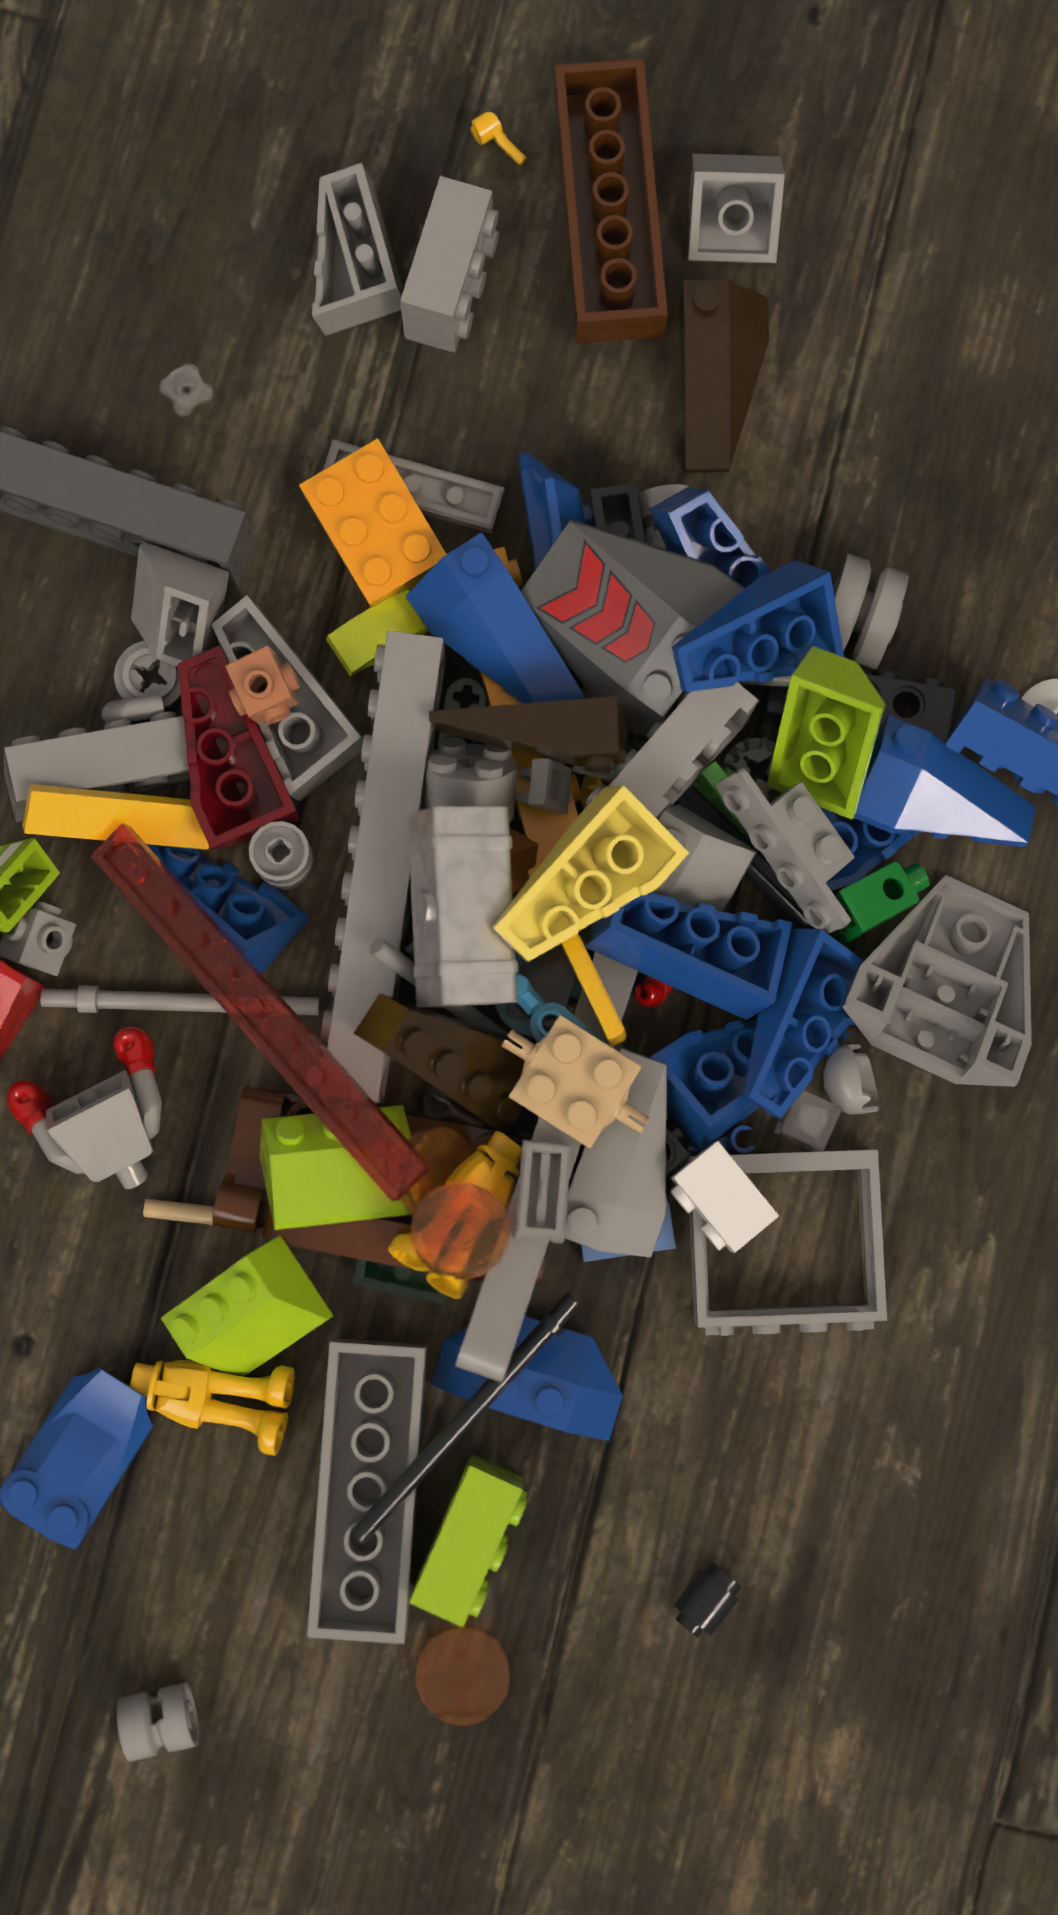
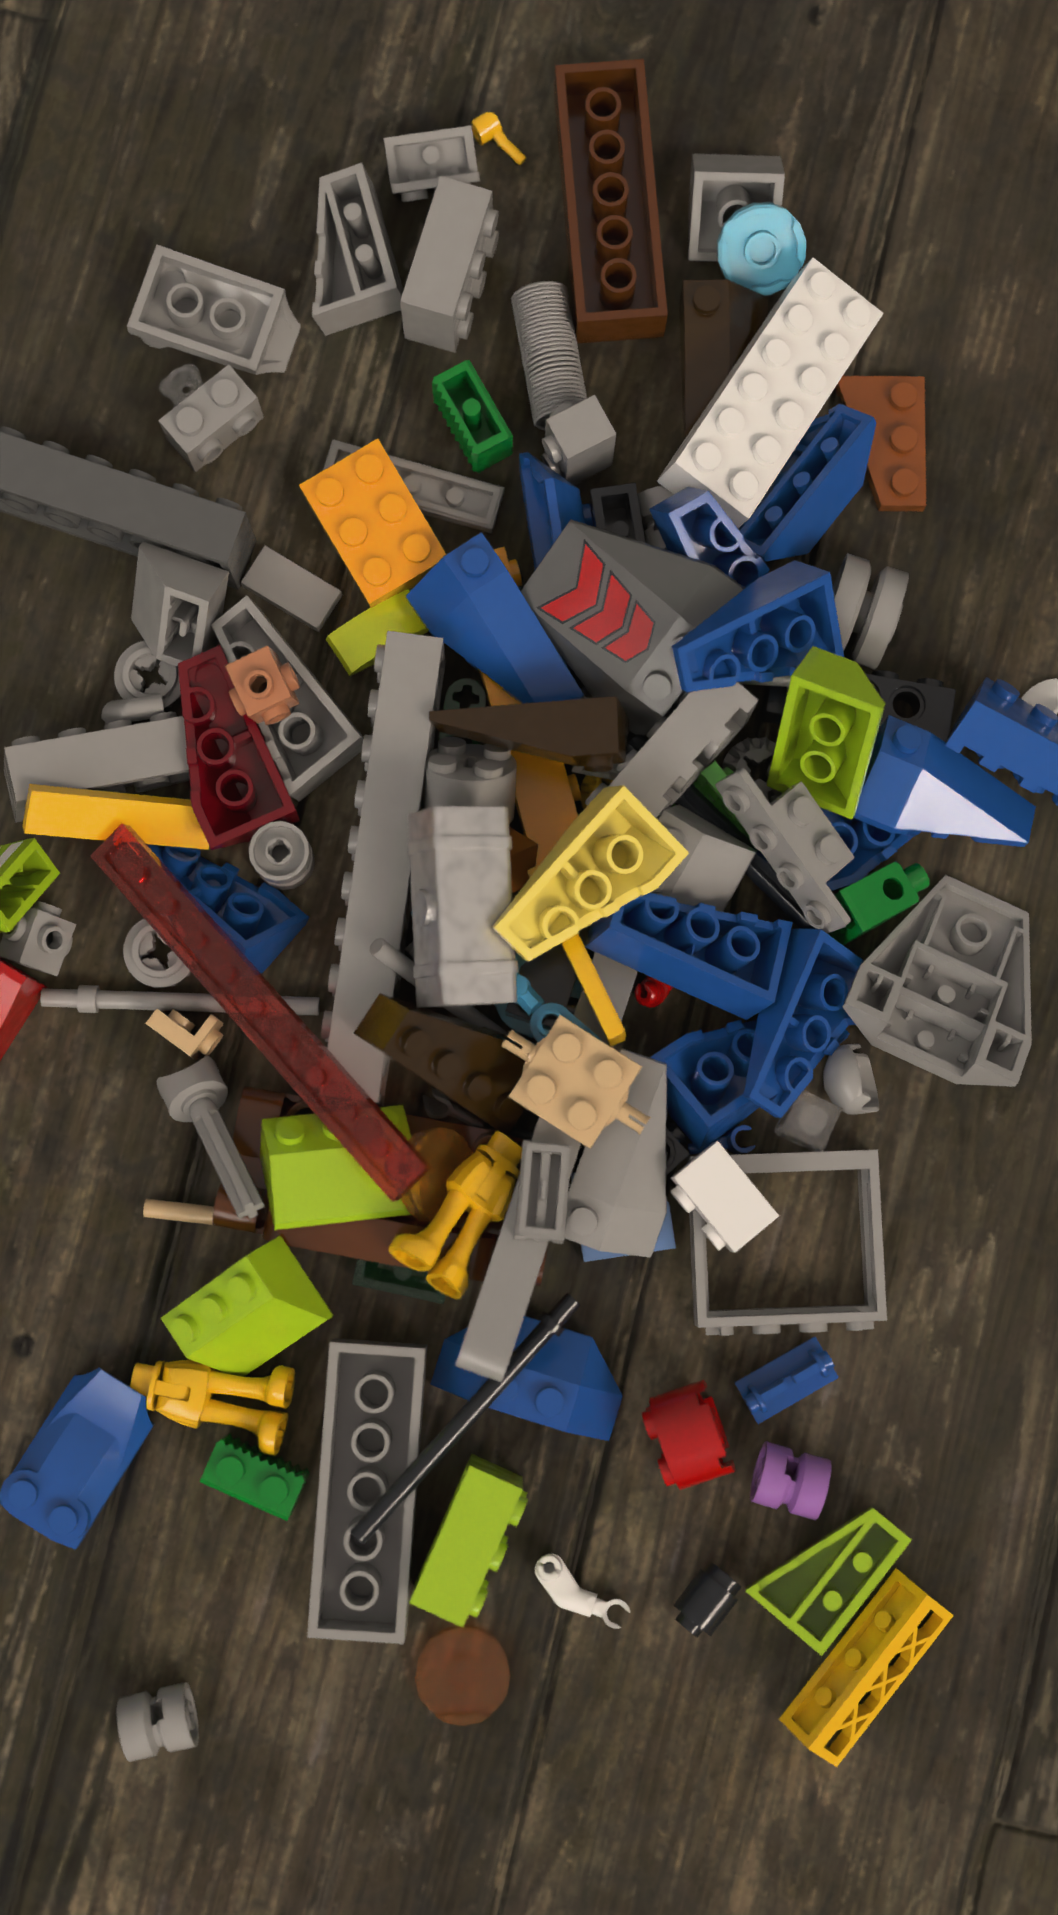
light grey torso [6,1026,162,1189] -> none
clear orange tile [412,1183,509,1280] -> none
light grey tile [516,758,572,814] -> none
none -> light grey gear [123,914,198,988]
none -> light grey slope [127,245,301,375]
none -> tan bracket [146,1009,224,1060]
none -> light grey piece [157,1055,264,1219]
none -> light grey brick [158,364,264,472]
none -> green brick [200,1433,310,1521]
none -> light grey tile [241,546,342,632]
none -> light grey bracket [384,125,480,202]
none -> green brick [432,360,513,473]
none -> light grey piece [511,281,587,430]
none -> white arm [535,1554,630,1629]
none -> light grey brick [541,395,616,485]
none -> red brick [642,1379,735,1490]
none -> white brick [657,258,883,528]
none -> medium azure tile [717,202,806,296]
none -> blue hinge [734,1336,839,1424]
none -> blue wedge [738,404,876,562]
none -> lime wedge [745,1506,912,1656]
none -> medium lavender wheel [750,1441,832,1520]
none -> yellow fence [779,1568,954,1767]
none -> dark orange wing [835,376,926,512]

